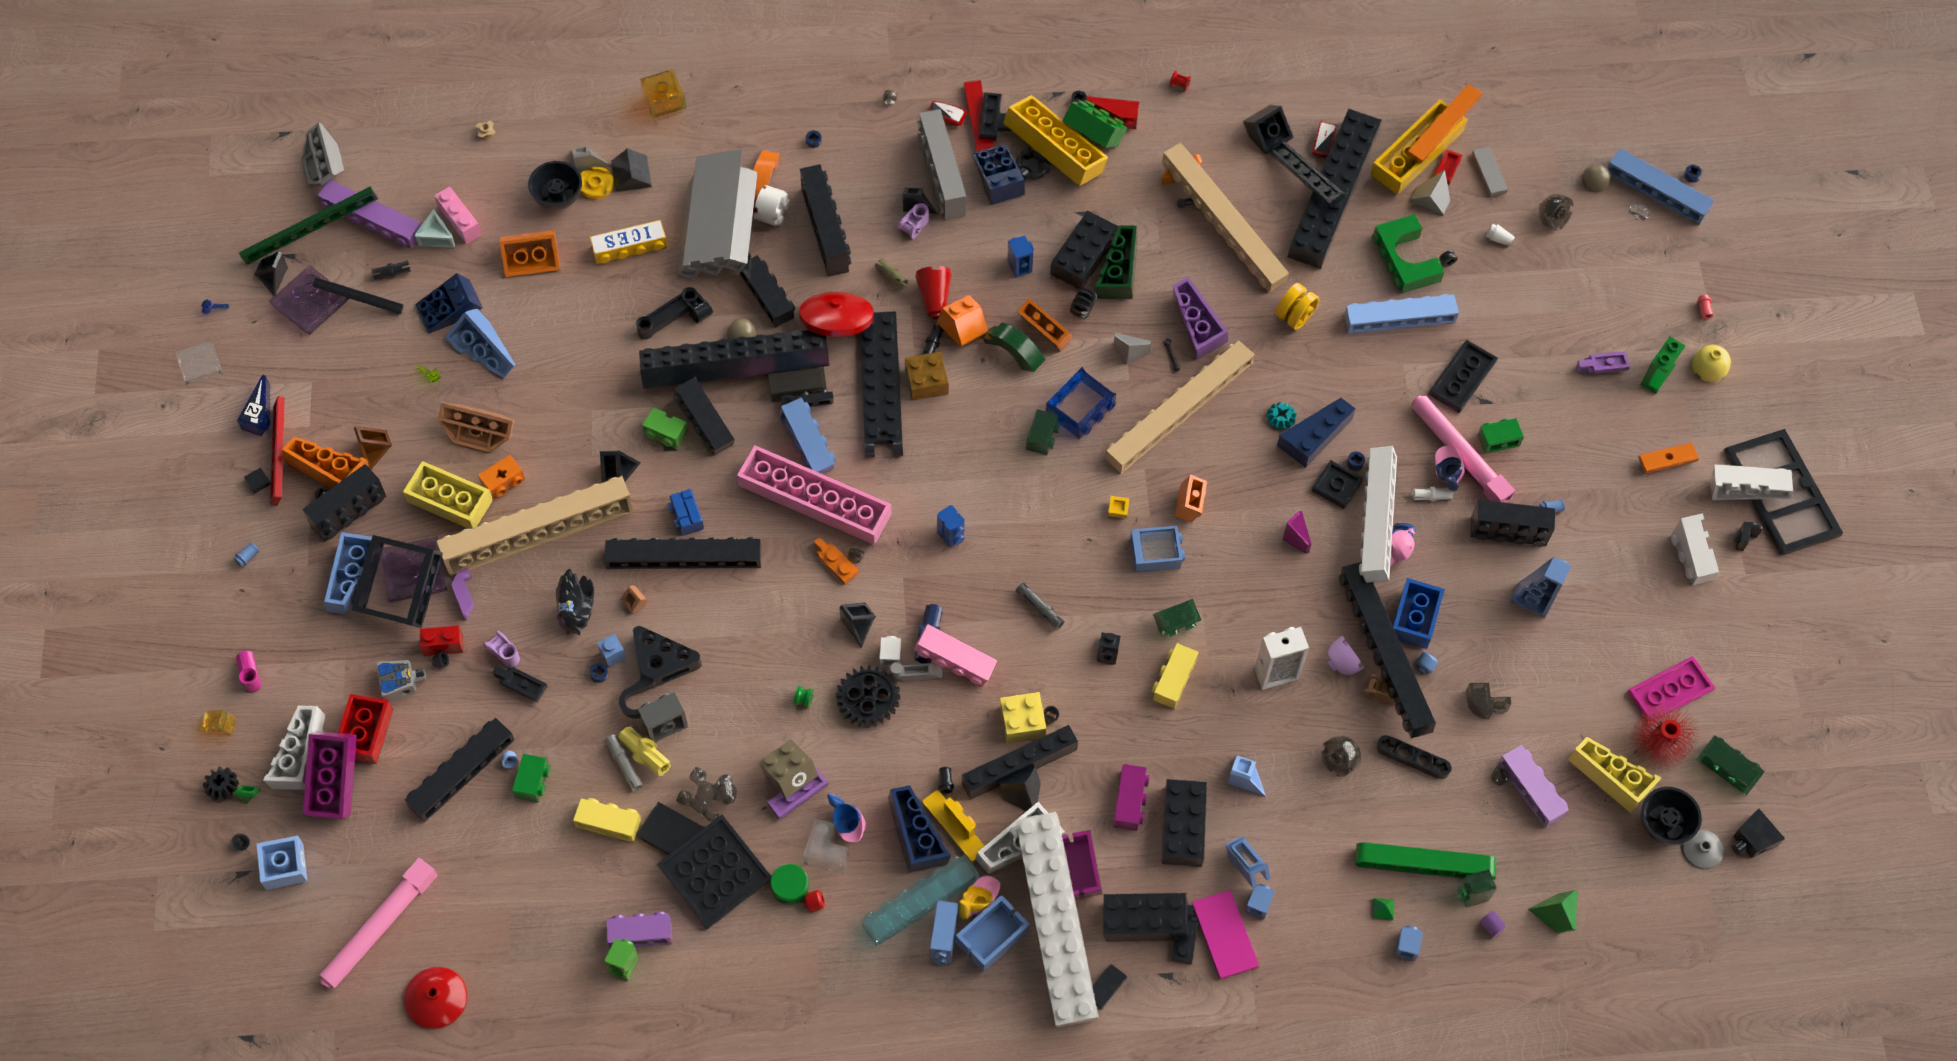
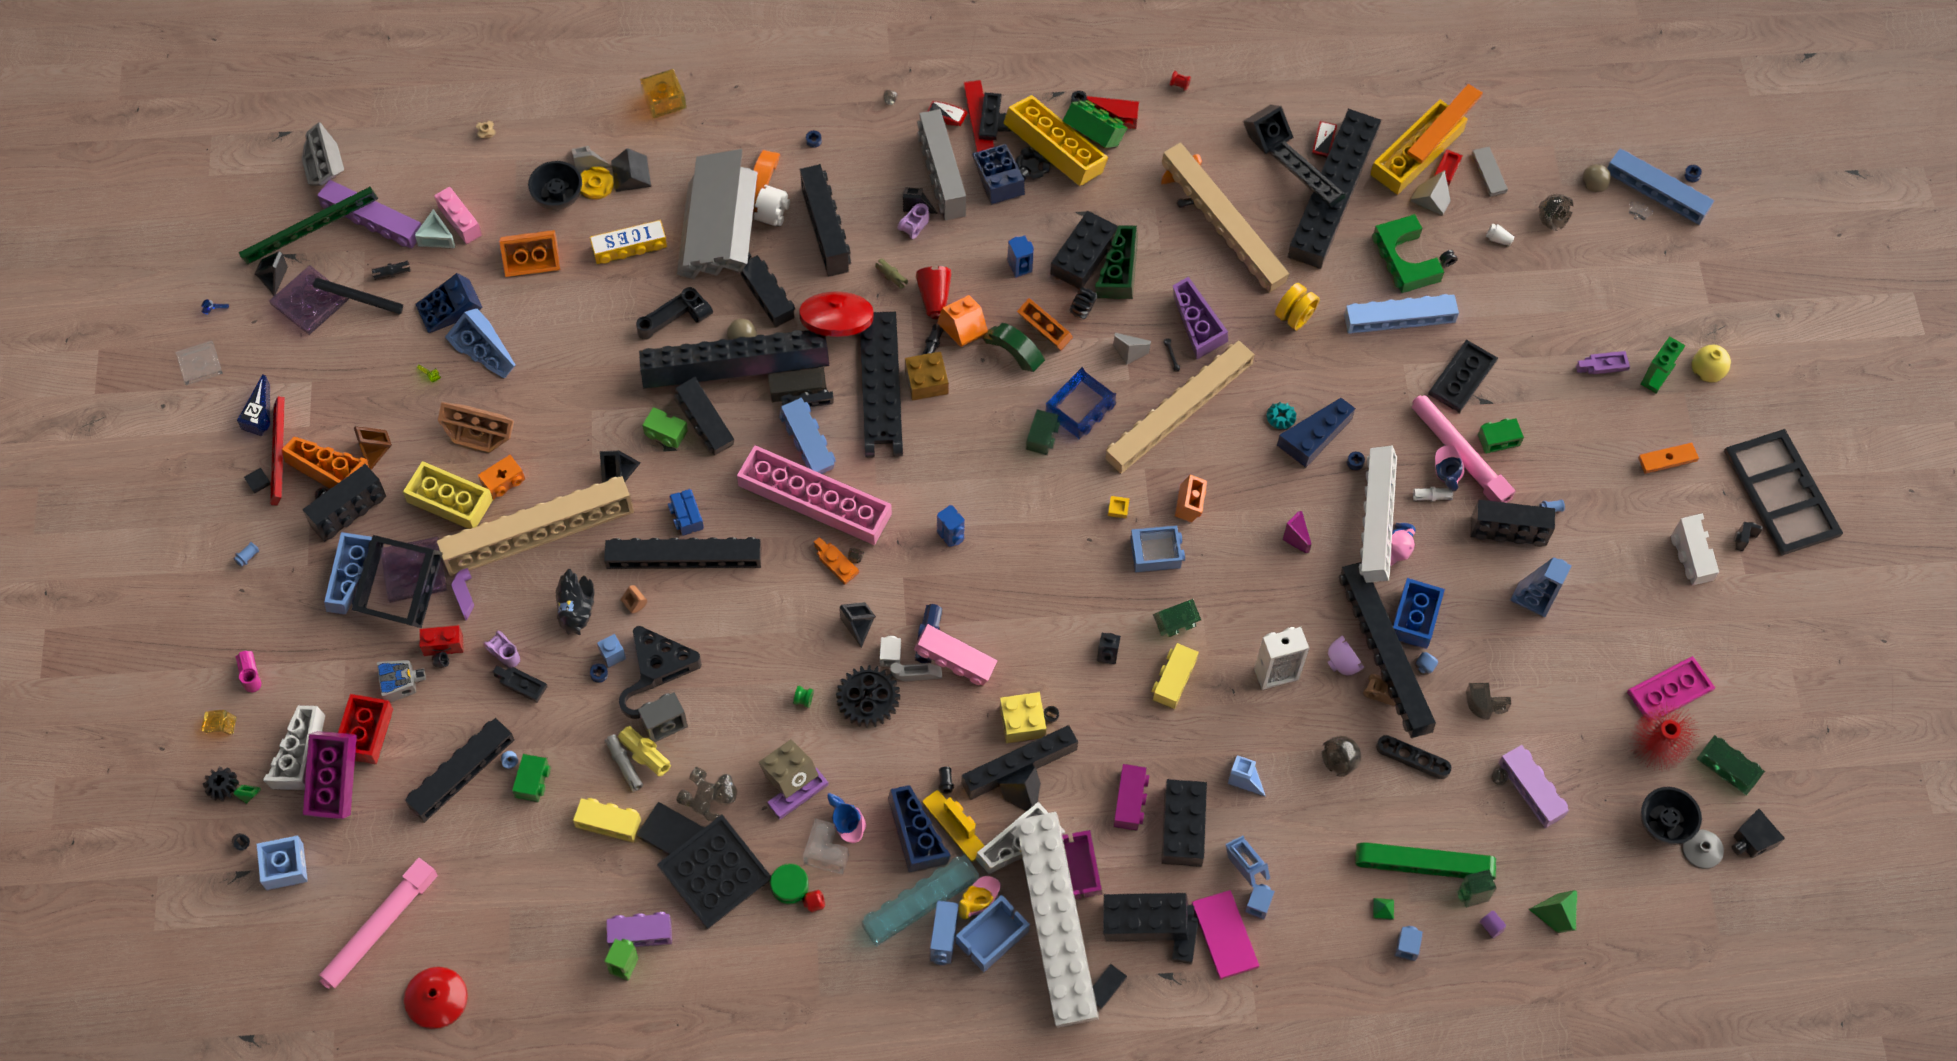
dark grey pin [1016,583,1065,630] -> none
black tile [1311,460,1363,509] -> none
light yellow wedge [1568,737,1661,813] -> none
coral pin [1697,295,1713,320] -> none
white wedge [1711,464,1793,500] -> none

